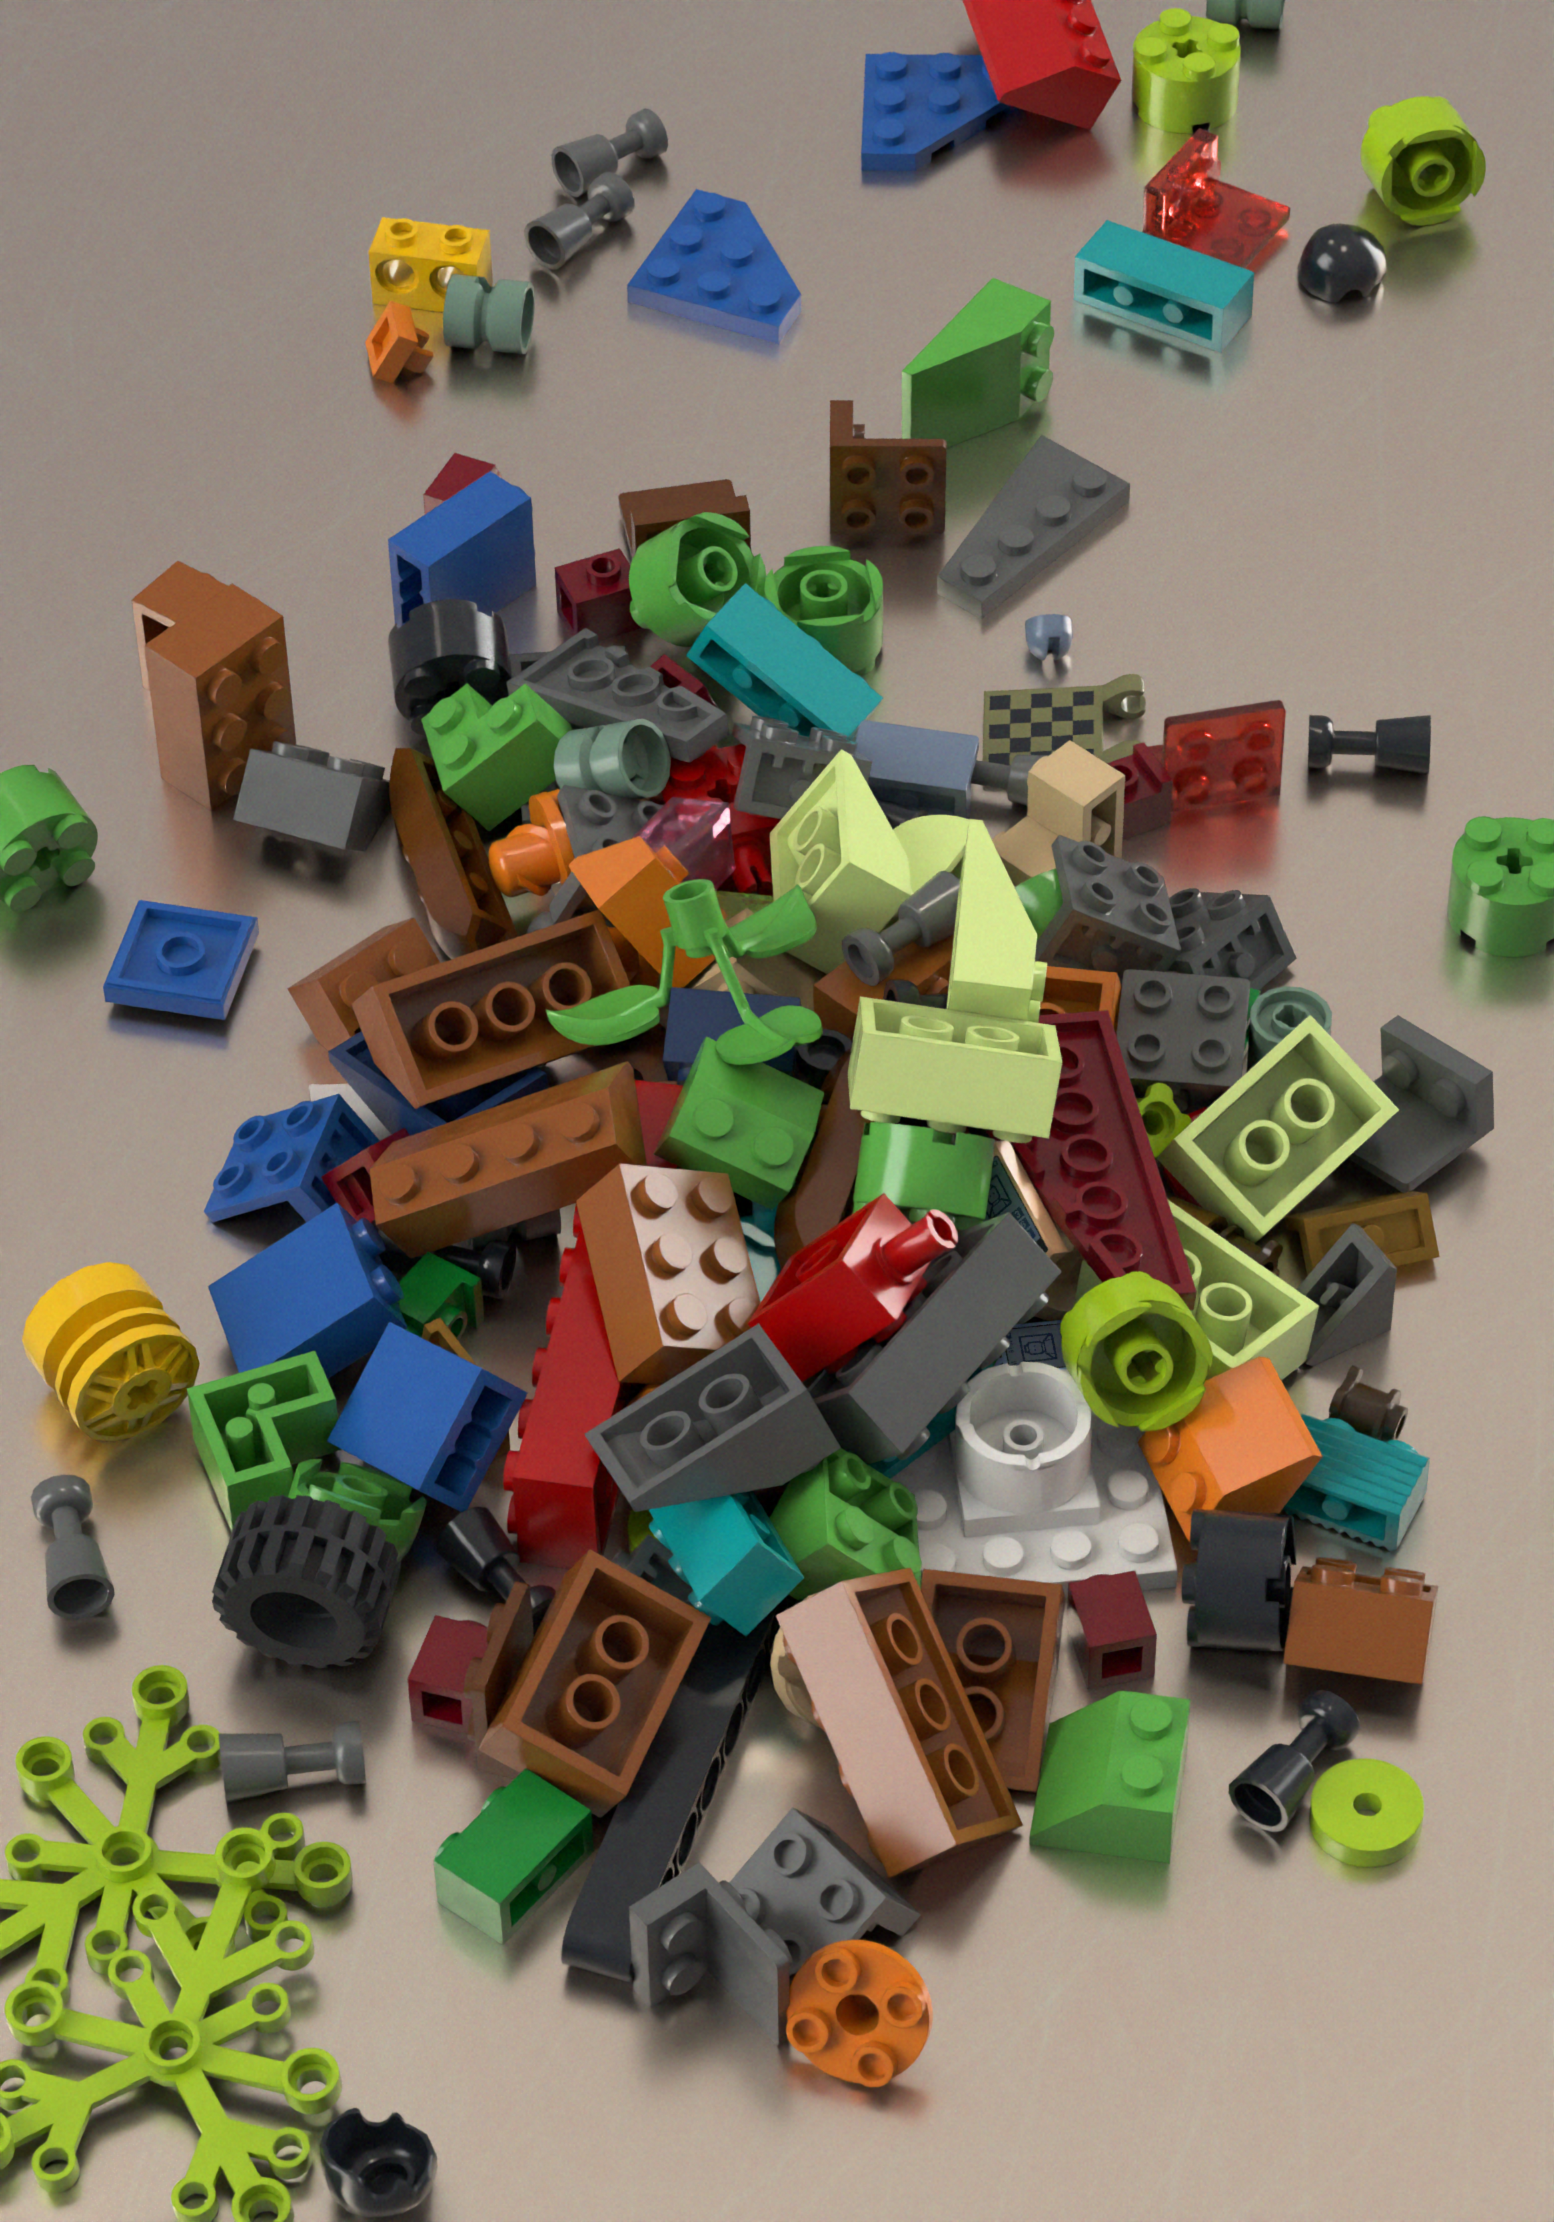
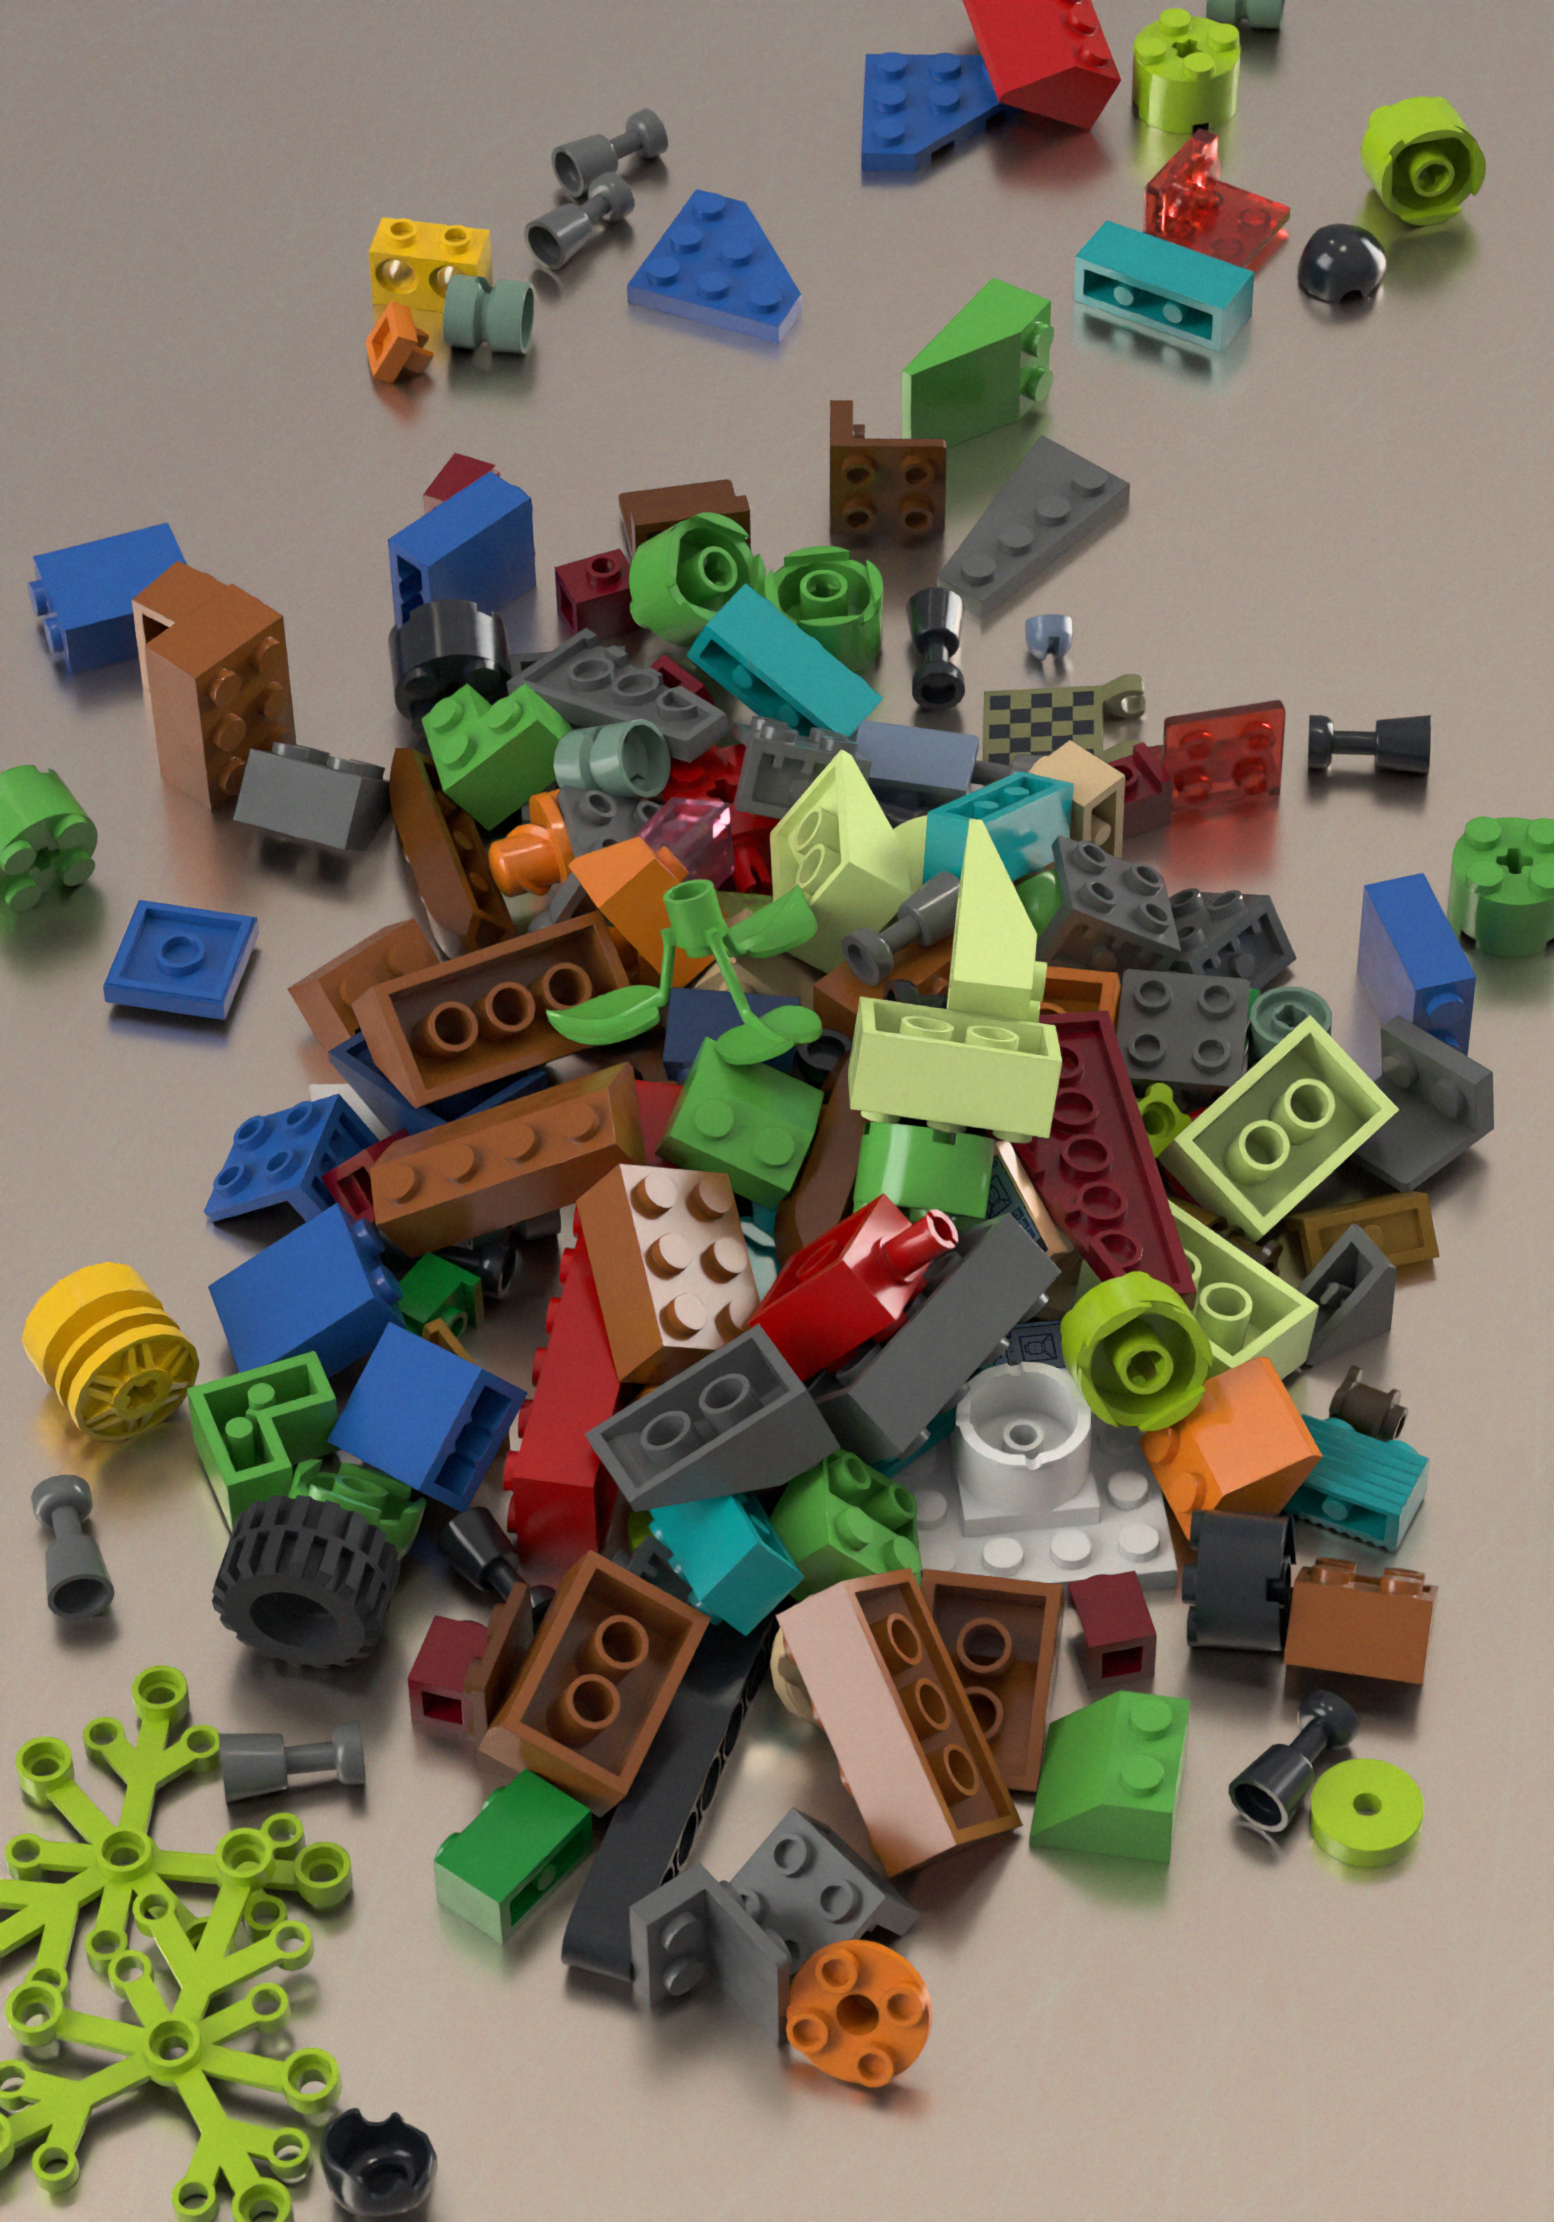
none -> blue brick [28,522,187,674]
none -> black piece [906,588,965,710]
none -> teal brick [922,771,1074,885]
none -> blue brick [1357,873,1476,1056]

